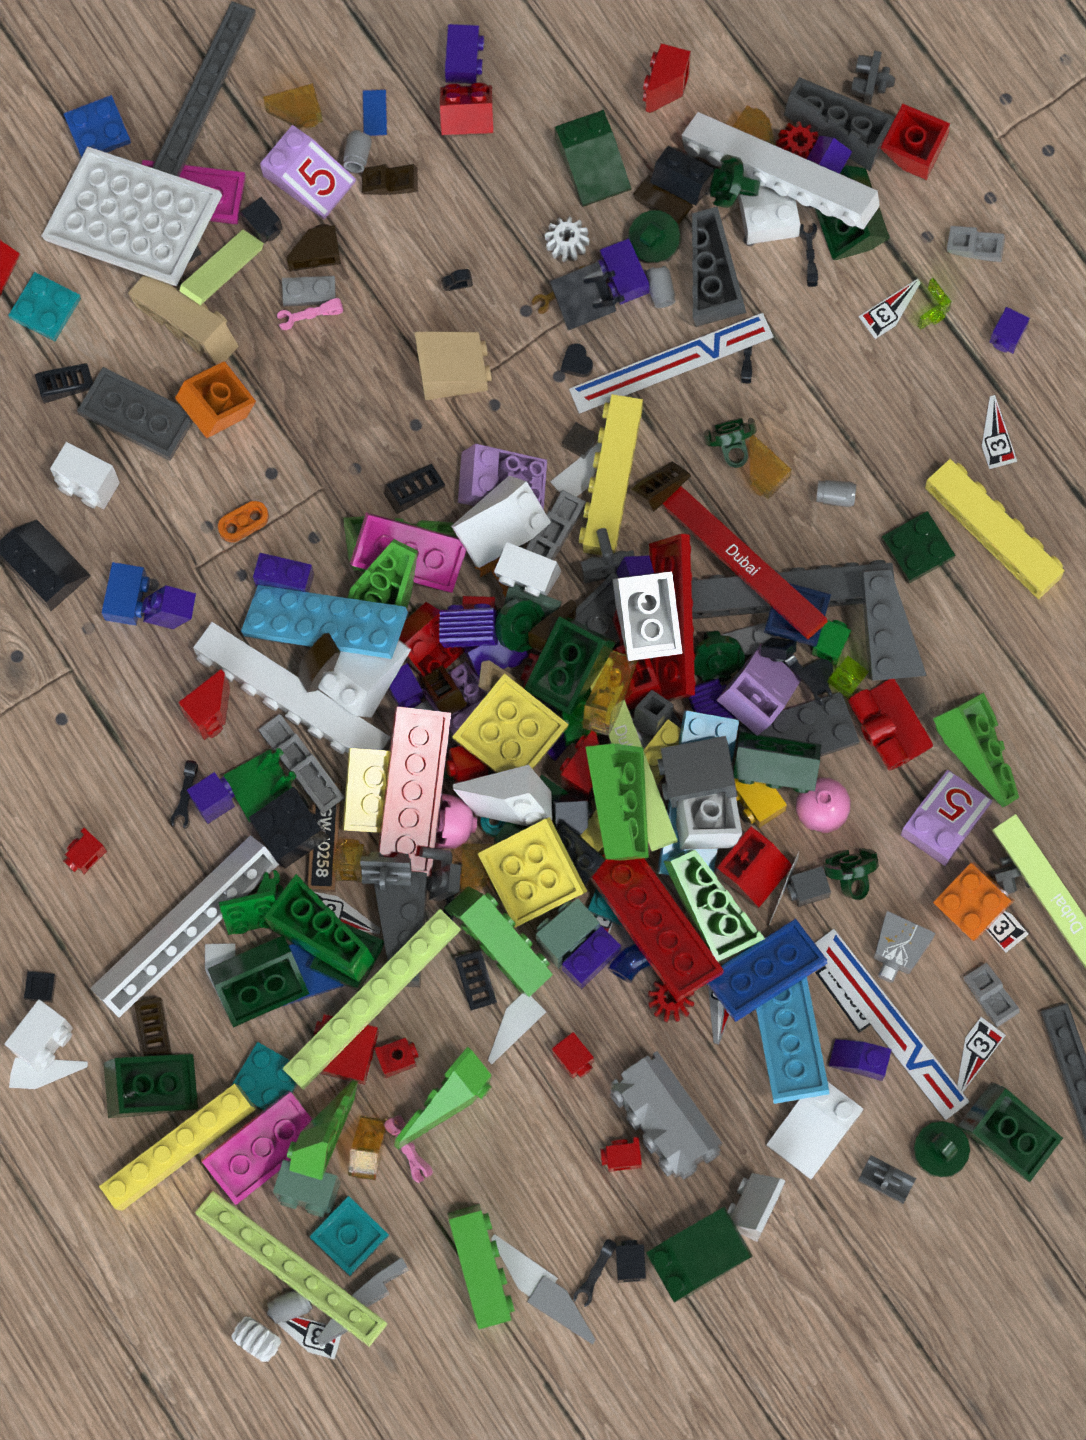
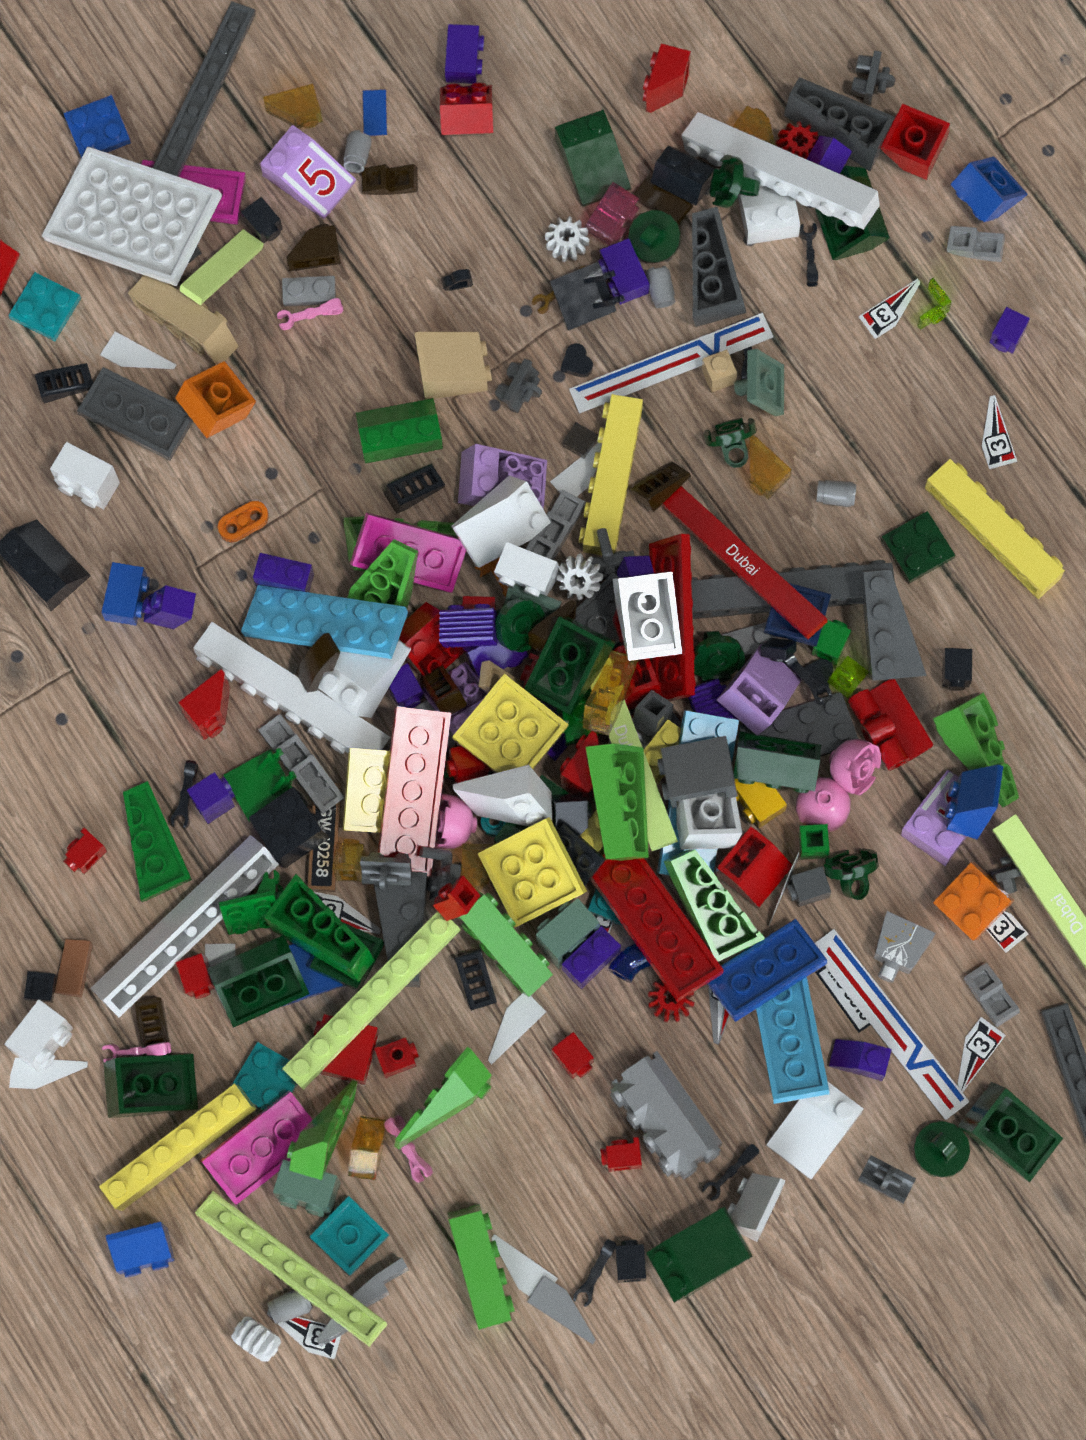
none -> nougat slope [55,939,93,998]
none -> white sticker [100,332,176,369]
none -> bright pink piece [102,1042,171,1062]
none -> blue slope [105,1222,175,1278]
none -> green wing [123,781,192,903]
none -> red brick [176,953,215,999]
none -> green slope [355,398,443,464]
none -> red brick [433,875,481,921]
none -> dark grey hips [495,359,542,413]
none -> white gear [556,553,603,601]
none -> clear pink brick [584,182,639,246]
none -> tan brick [702,349,737,393]
none -> black piece [702,1144,759,1201]
none -> sand green tile [734,349,784,416]
none -> green brick [798,824,830,860]
none -> bright pink cylinder [829,739,881,795]
none -> black brick [942,648,972,691]
none -> blue slope [945,765,1003,840]
none -> blue slope [950,156,1028,222]

